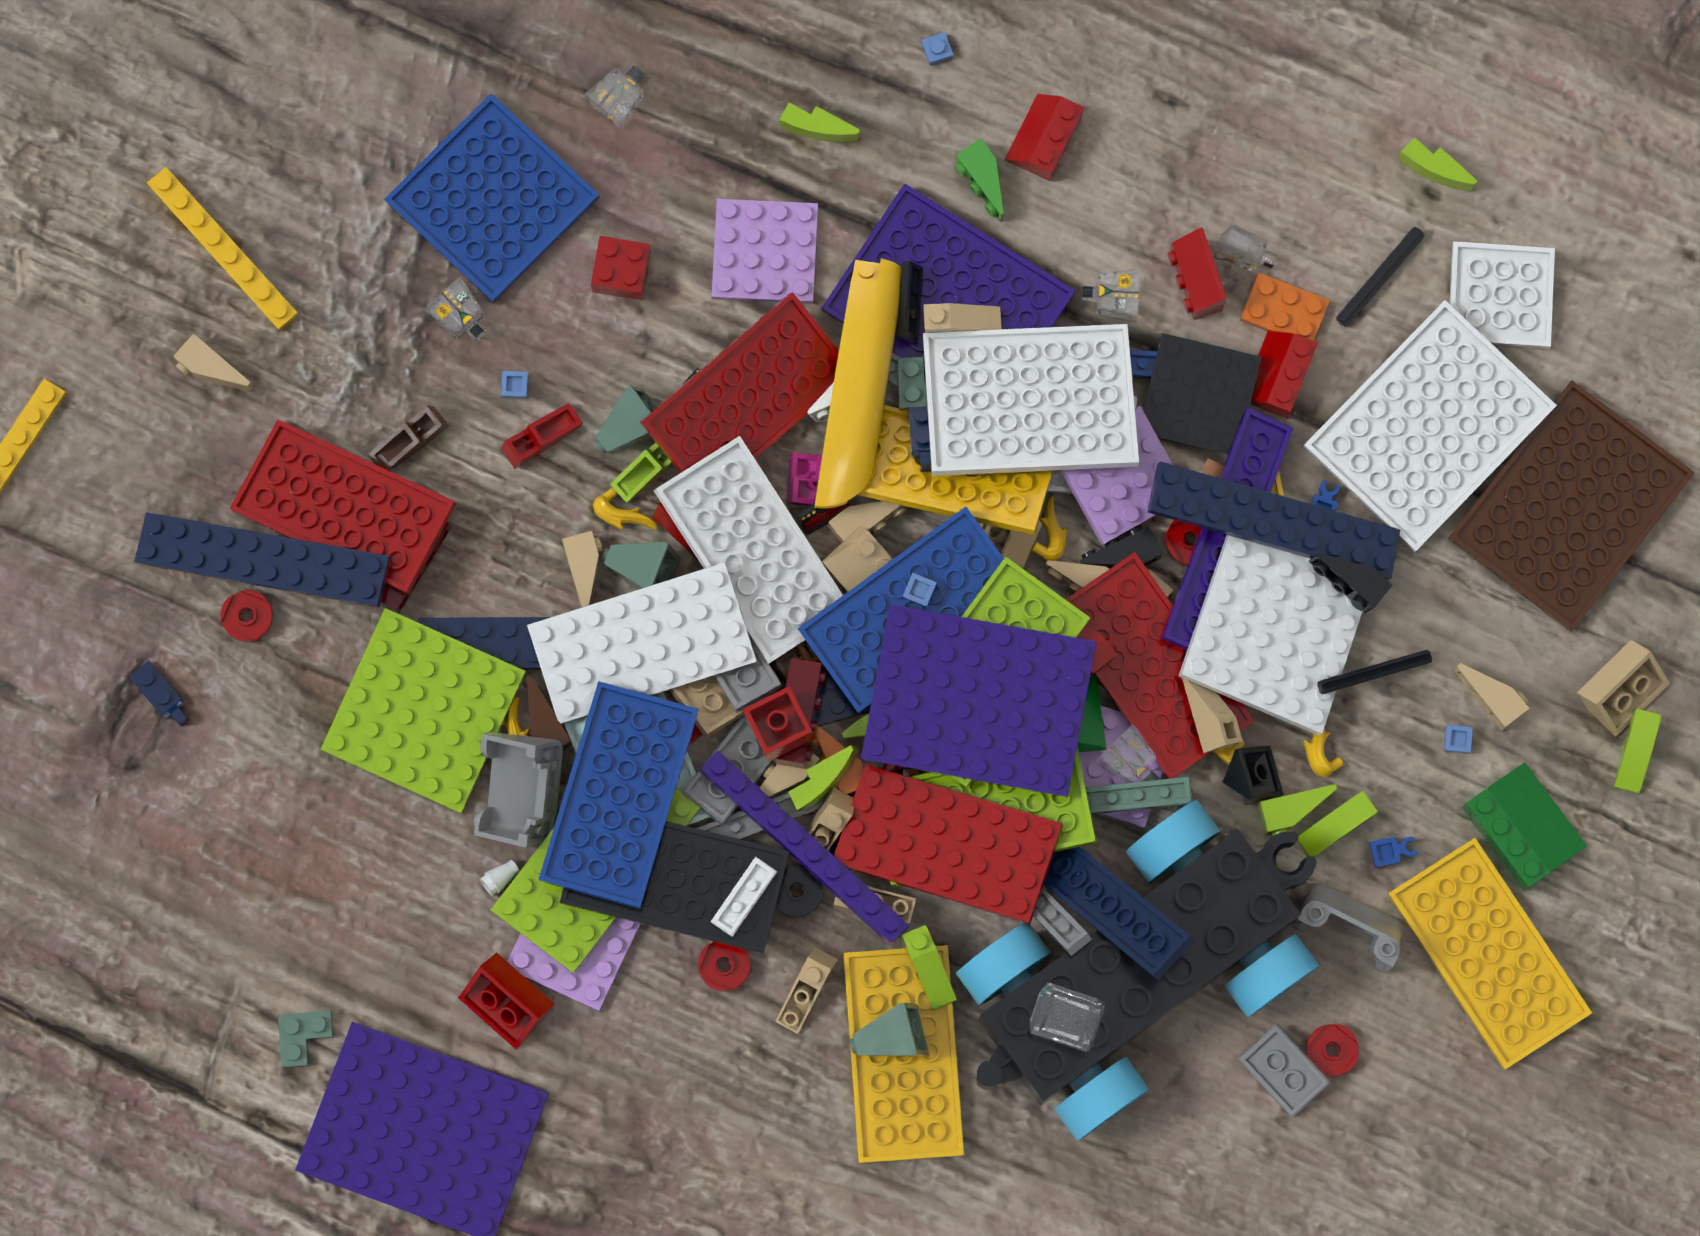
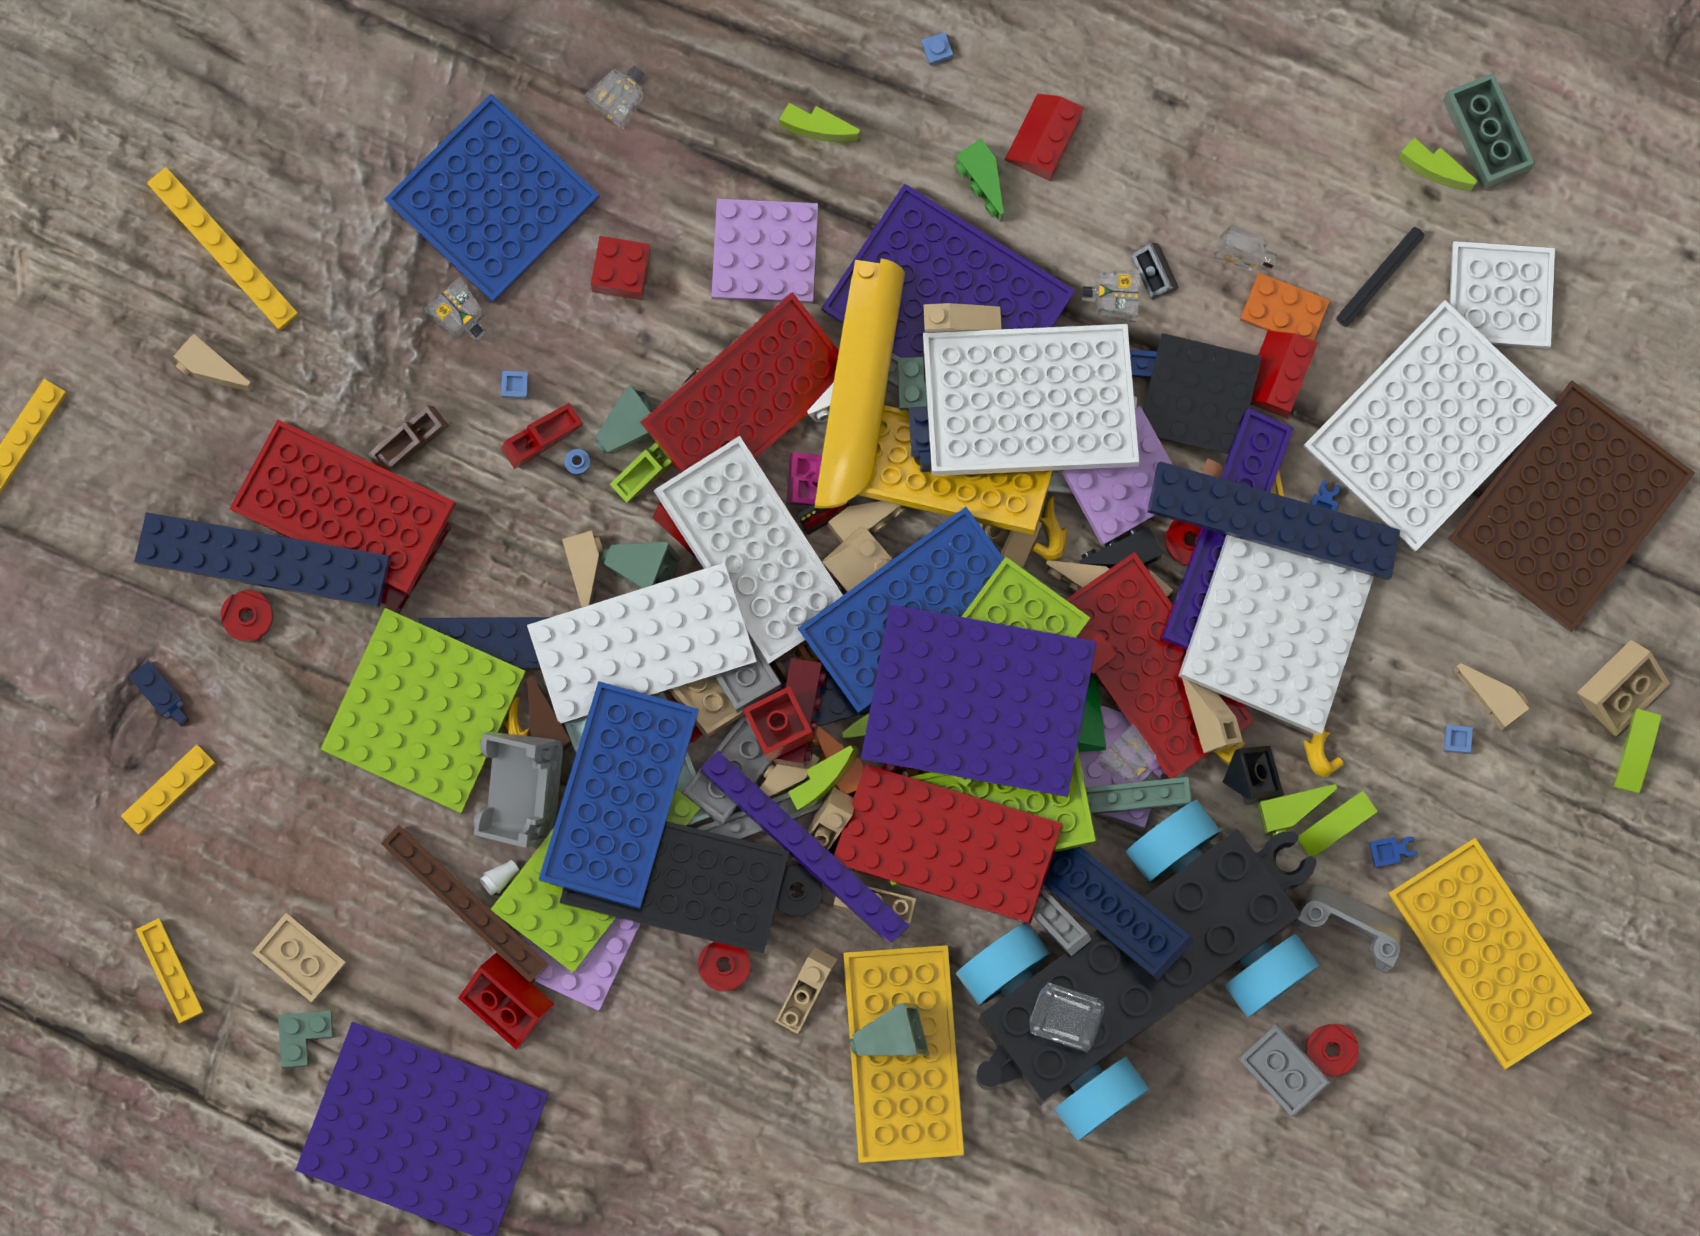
yellow piece [593,488,658,531] -> none
white tile [711,857,777,937] -> none
black tile [897,261,923,342] -> none
lime slope [901,925,957,1010] -> none
medium blue plate [902,573,937,607] -> none
red slope [1167,227,1227,320] -> none
black slope [1308,553,1393,613] -> none
black axle [1317,650,1432,694] -> none
green slope [1462,762,1587,891] -> none
none -> yellow plate [121,745,216,836]
none -> yellow plate [135,918,204,1024]
none -> tan plate [252,913,347,1003]
none -> reddish brown plate [381,825,549,984]
none -> medium blue plate [564,449,590,475]
none -> black slope [1130,243,1179,300]
none -> sand green brick [1443,73,1535,190]

